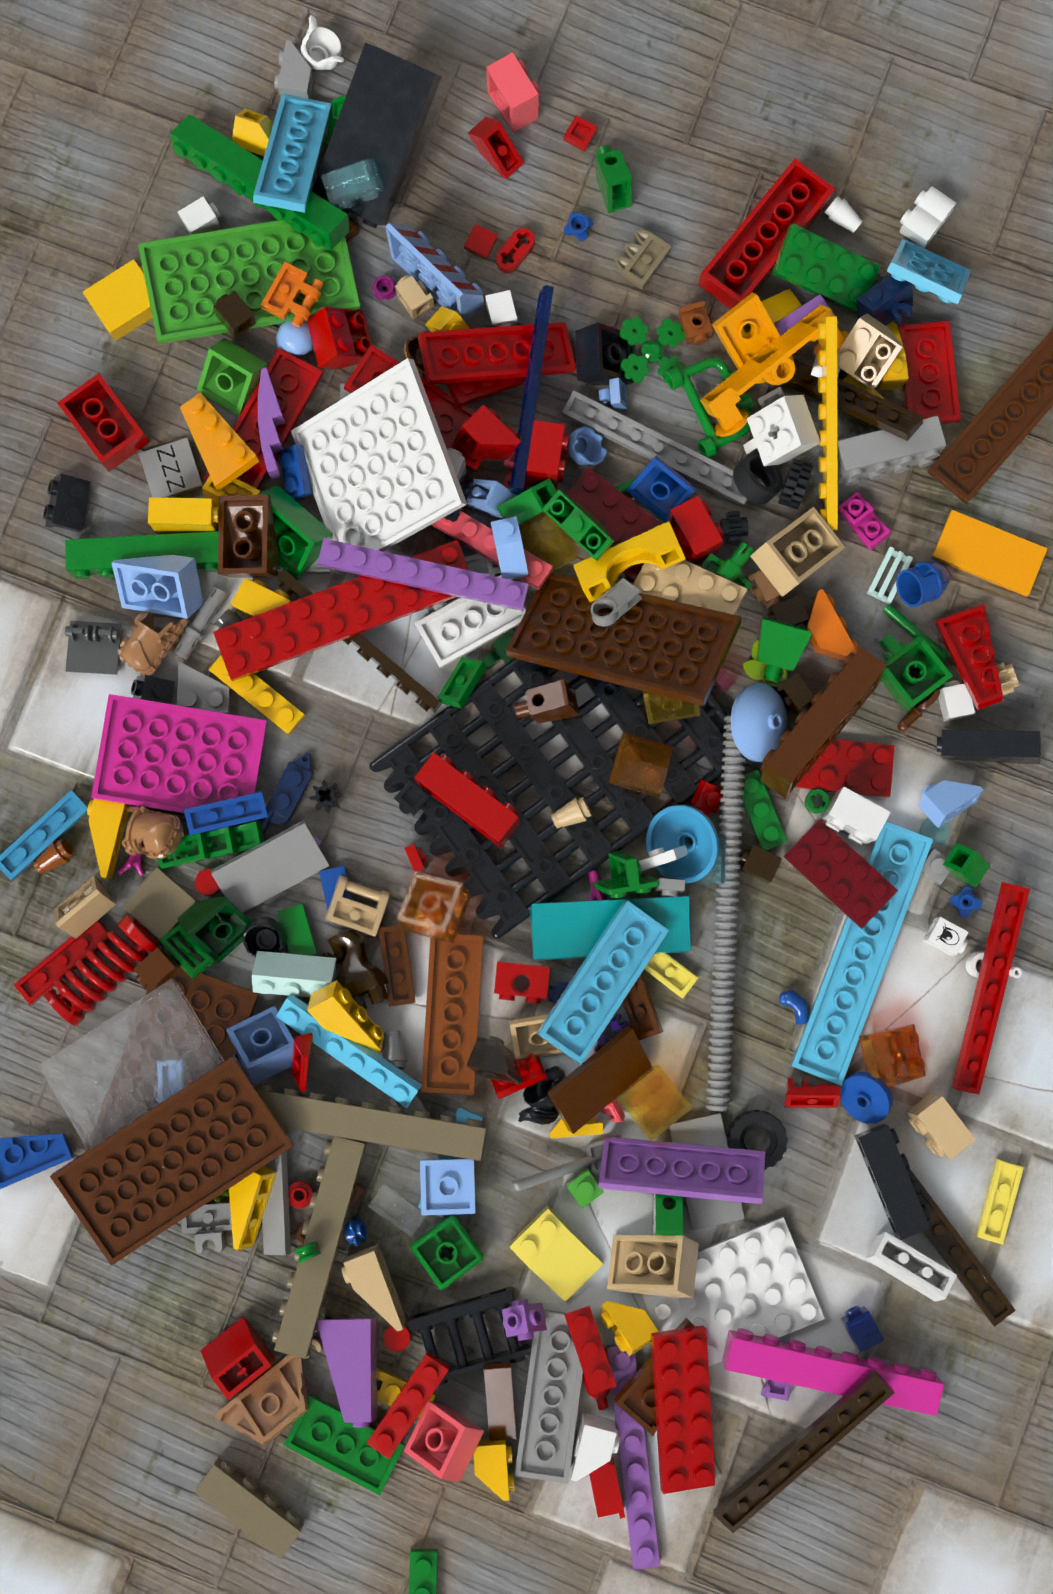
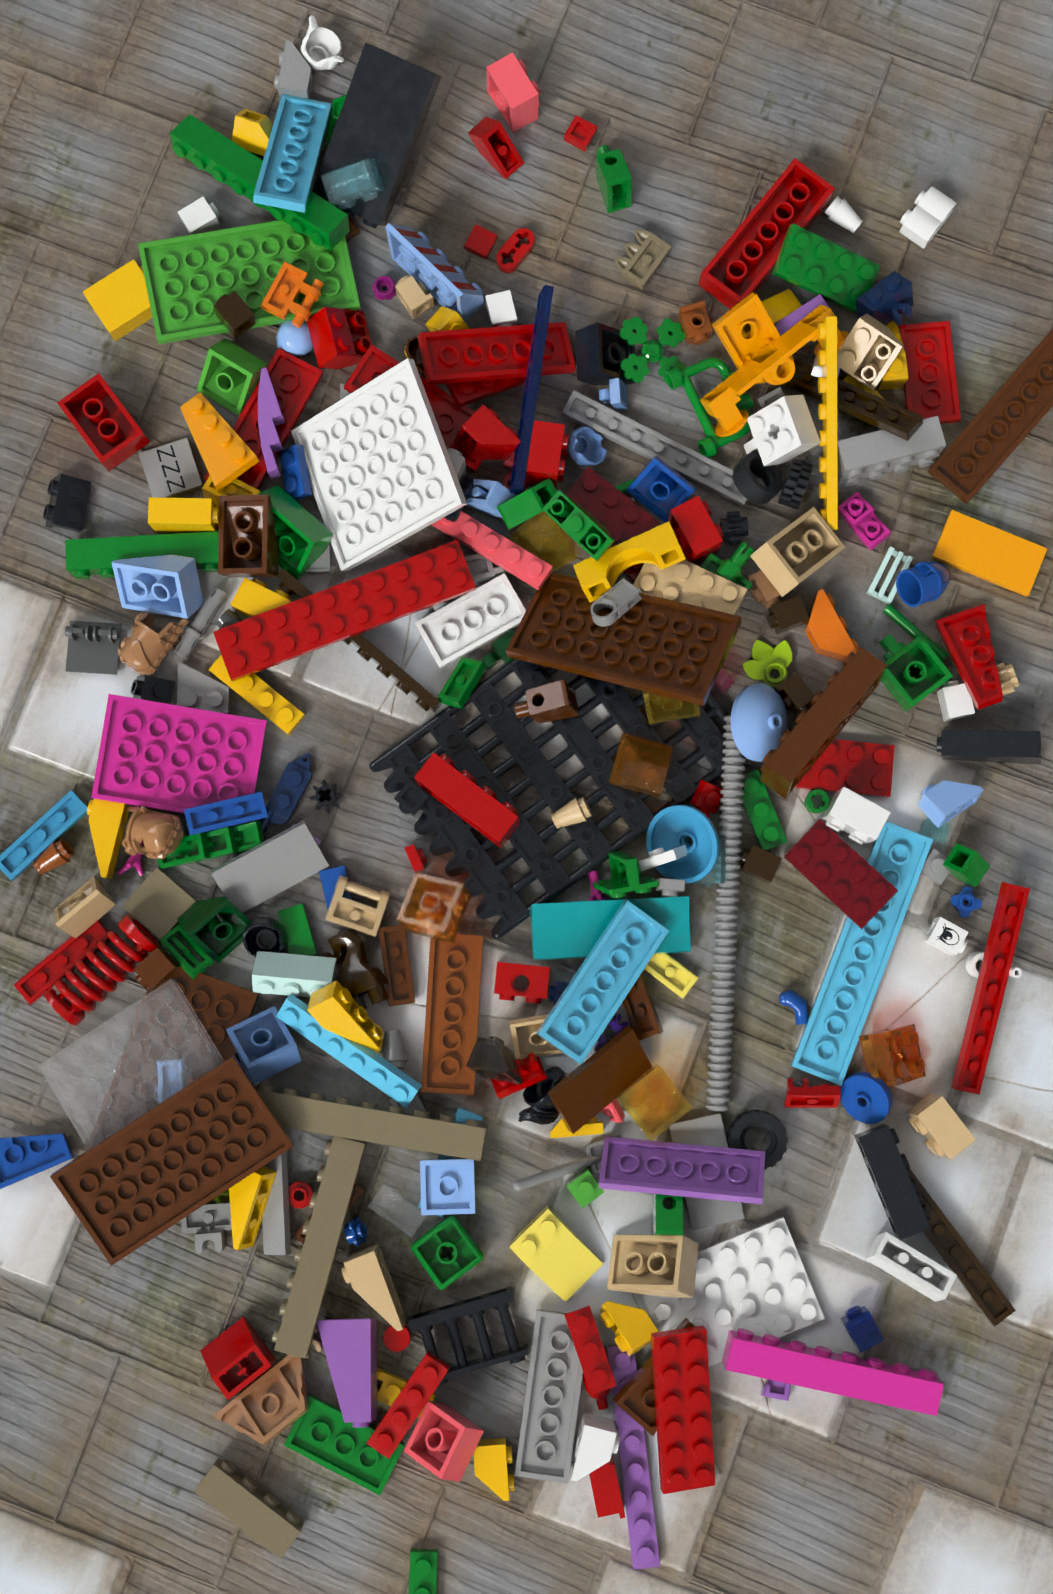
red tile [195,869,220,895] -> none
red slope [291,1033,313,1092] -> none
green bush [294,1241,321,1263] -> none
medium lavender plate [318,538,529,611] -> none
tile [484,1362,516,1441] -> none
light blue slope [491,517,528,580] -> none
medium lavender brick [502,1299,547,1341] -> none
blue plate [564,212,593,241] -> none
dark brown plate [713,1370,894,1533] -> none
green torso [757,616,812,682] -> none
medium azure plate [887,238,971,304] -> none
reddish brown piece [897,690,940,732] -> none
light yellow tile [975,1158,1024,1245] -> none

